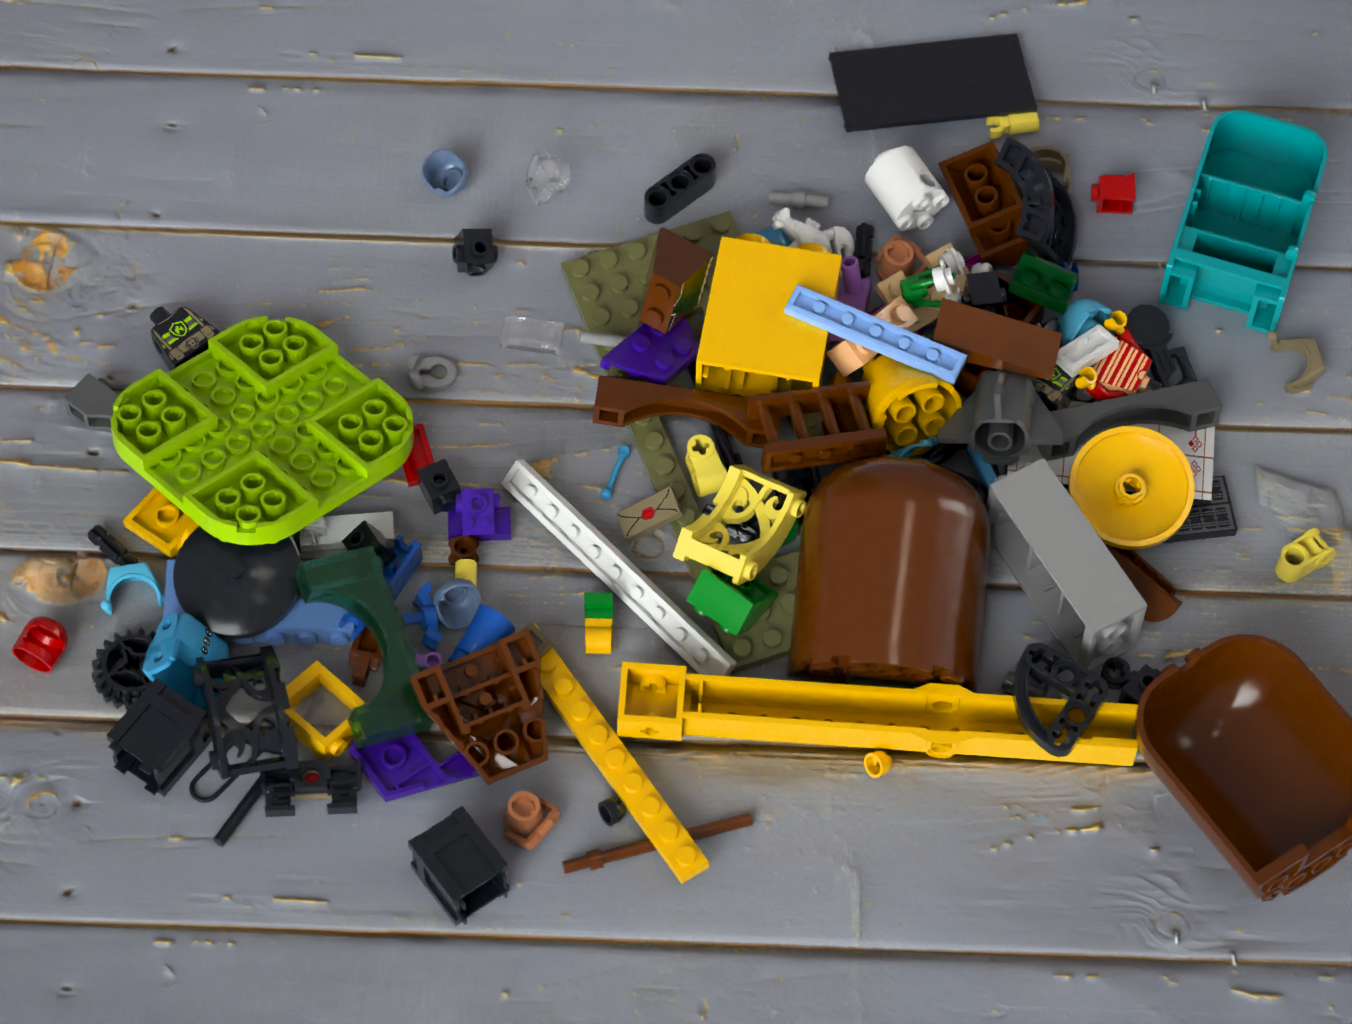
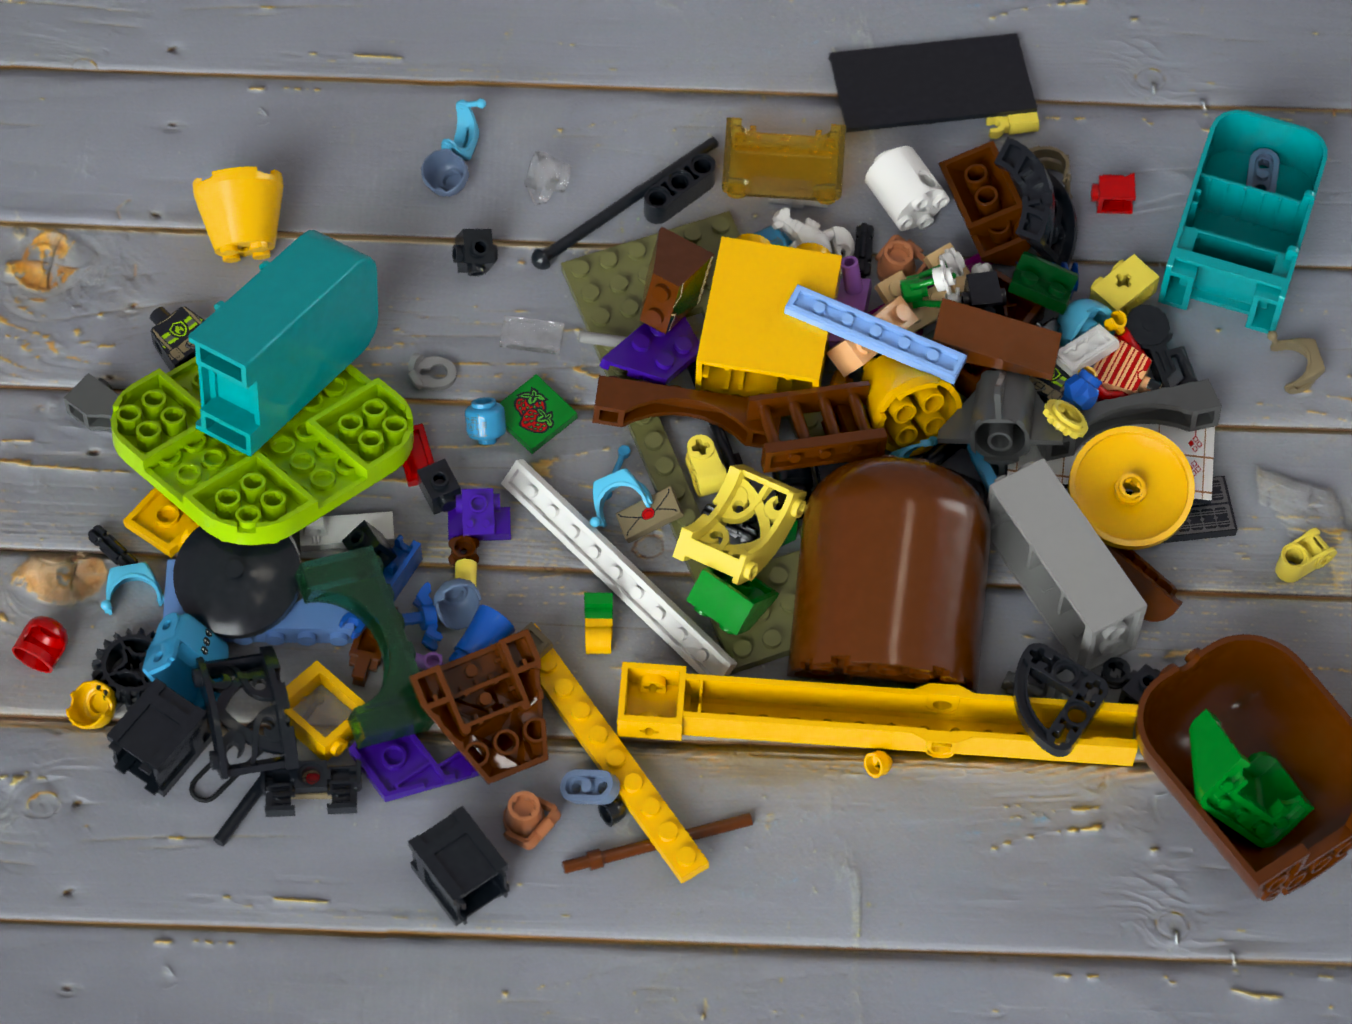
none -> yellow hair [66,680,117,730]
none -> teal piece [188,230,379,457]
none -> yellow cone [192,166,284,263]
none -> medium azure helmet [441,98,486,161]
none -> dark azure head [465,397,506,445]
none -> green tile [500,374,578,454]
none -> black bar [531,136,719,270]
none -> sand blue plate [560,769,620,805]
none -> medium azure helmet [590,468,653,528]
none -> clear yellow windscreen [722,117,846,205]
none -> light yellow gear [1043,399,1088,439]
none -> blue rock [1061,368,1103,411]
none -> light yellow brick [1089,254,1160,319]
none -> green windscreen [1189,709,1314,848]
none -> sand blue plate [1246,148,1280,193]

